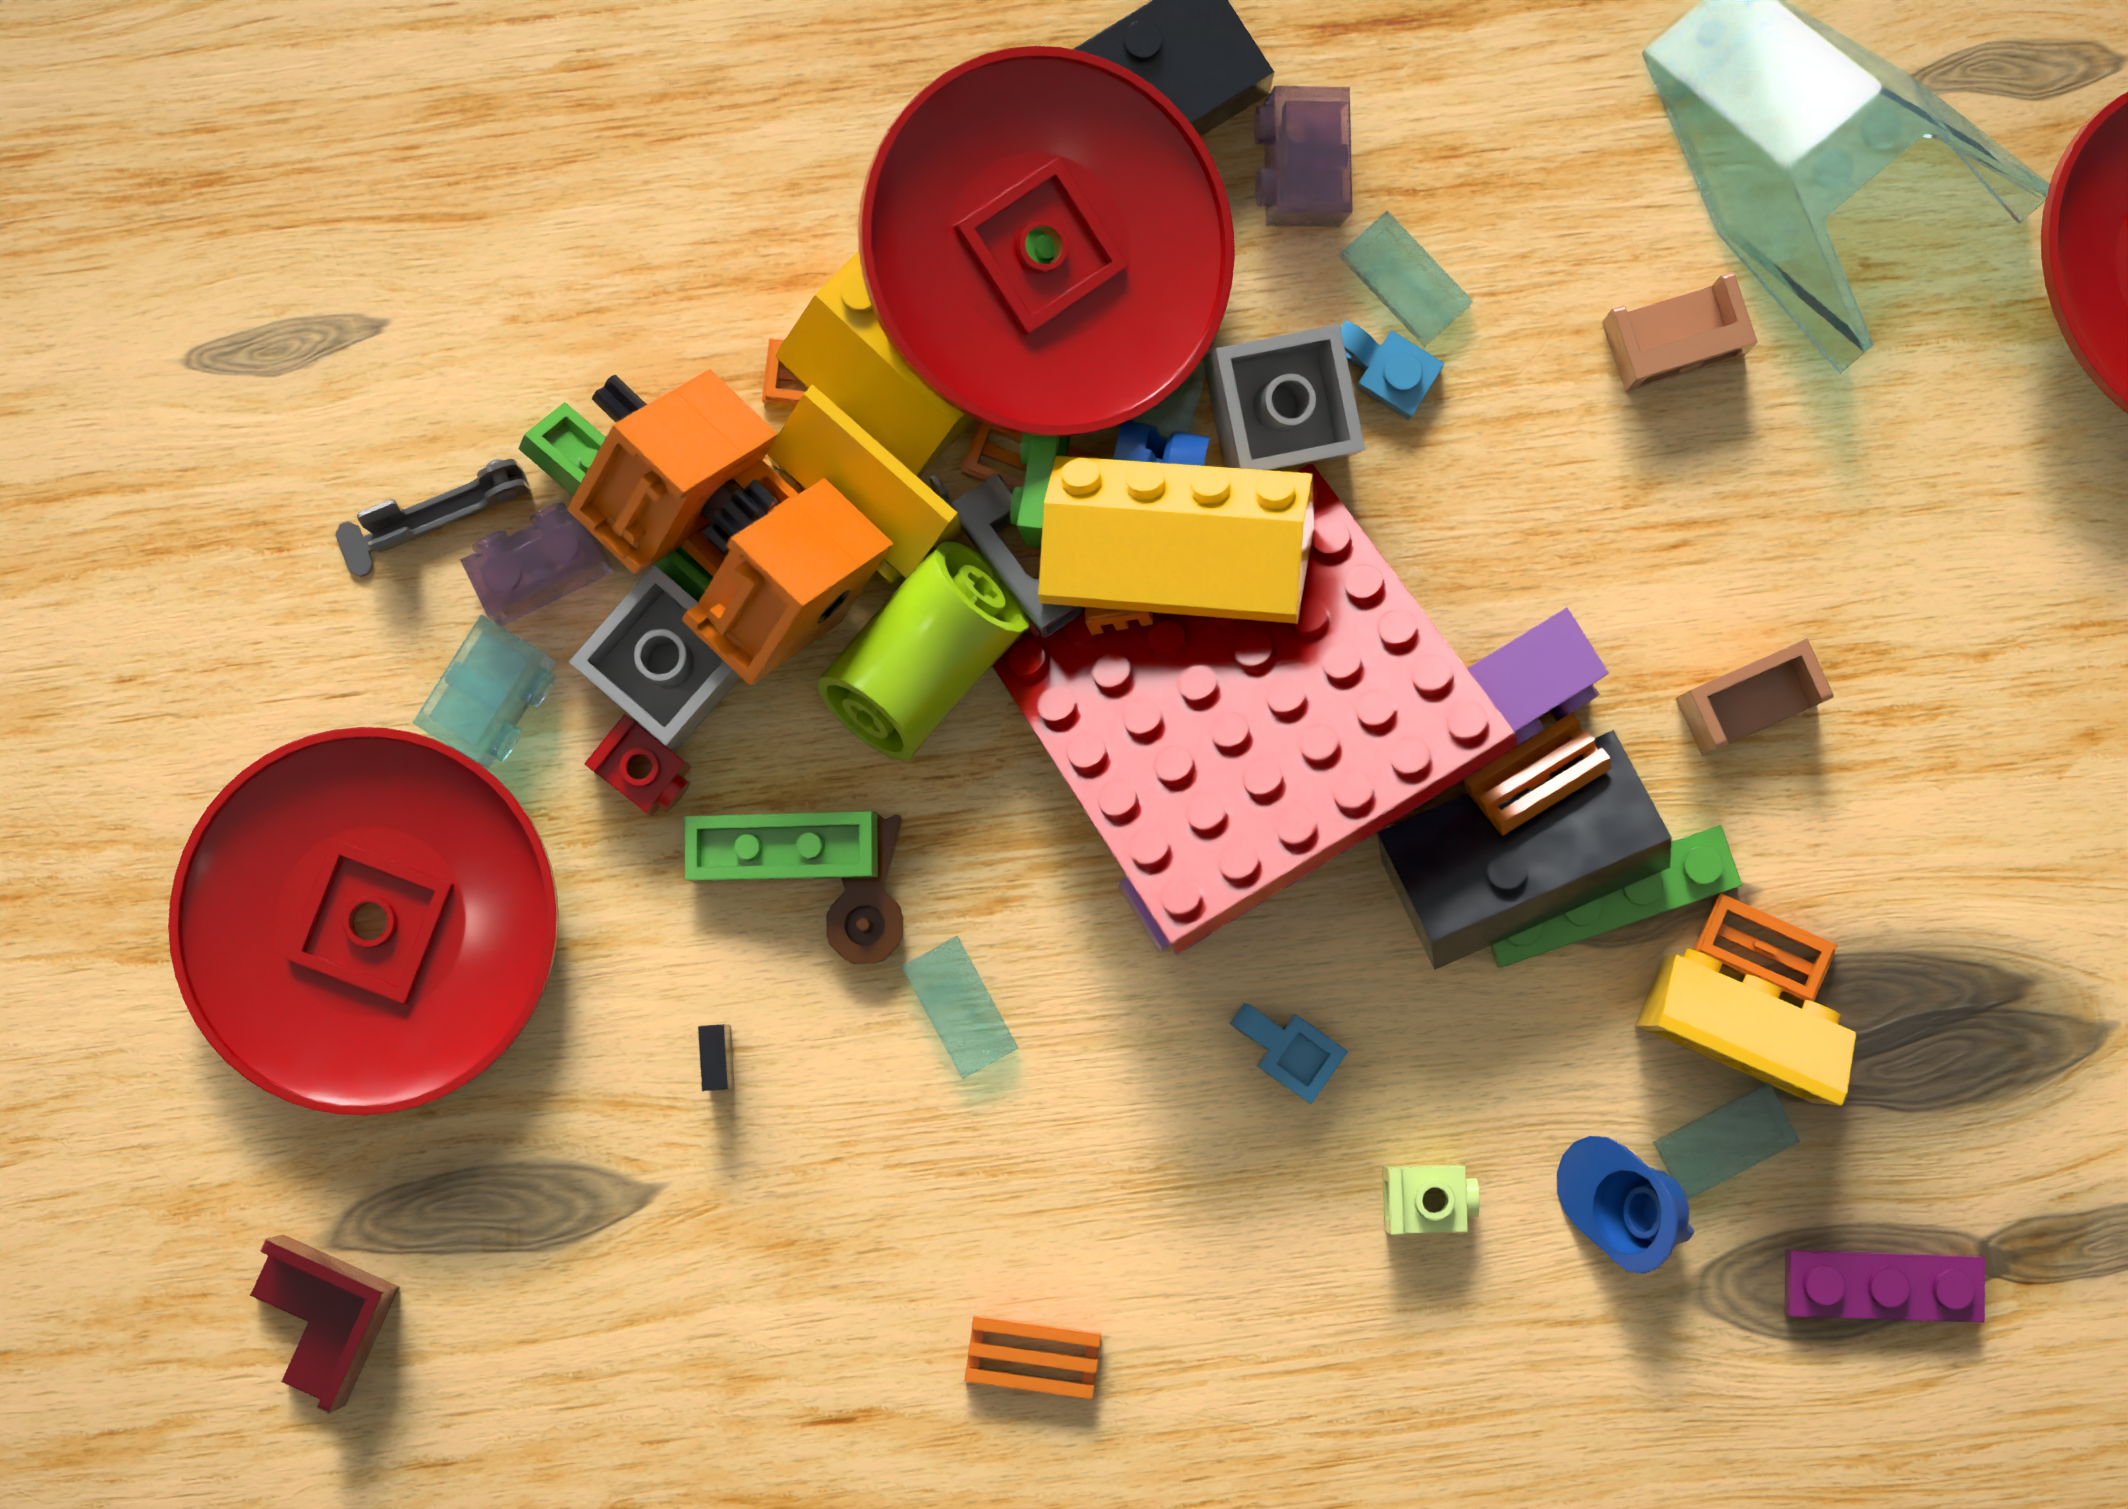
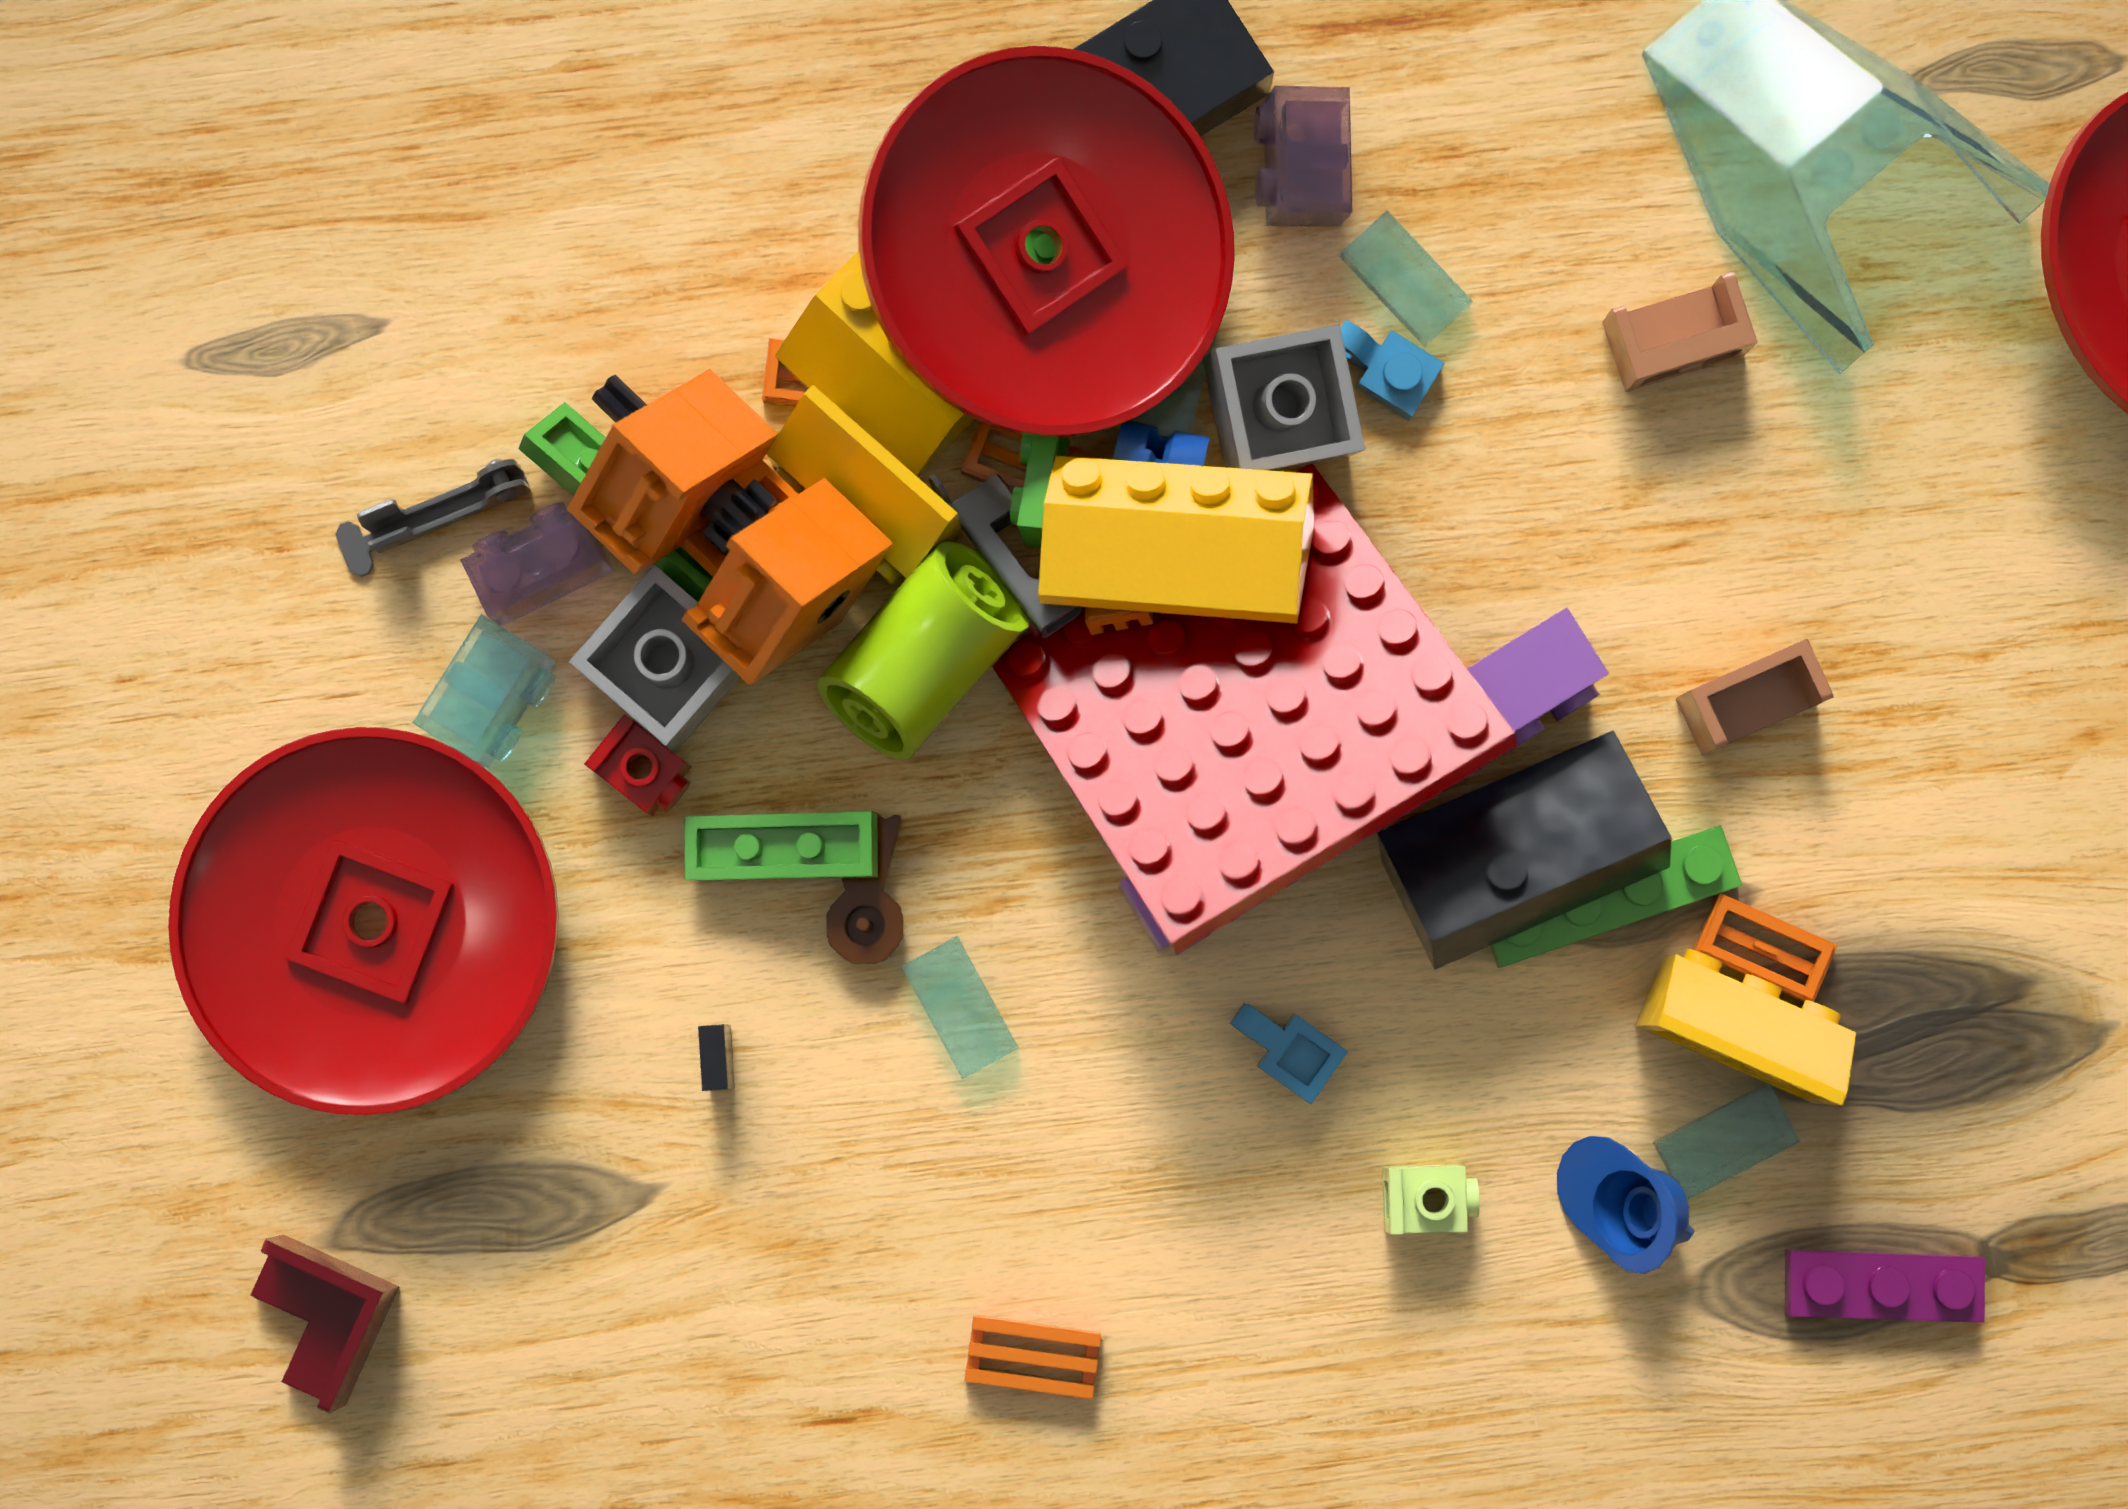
orange tile [1464,713,1611,836] -> none

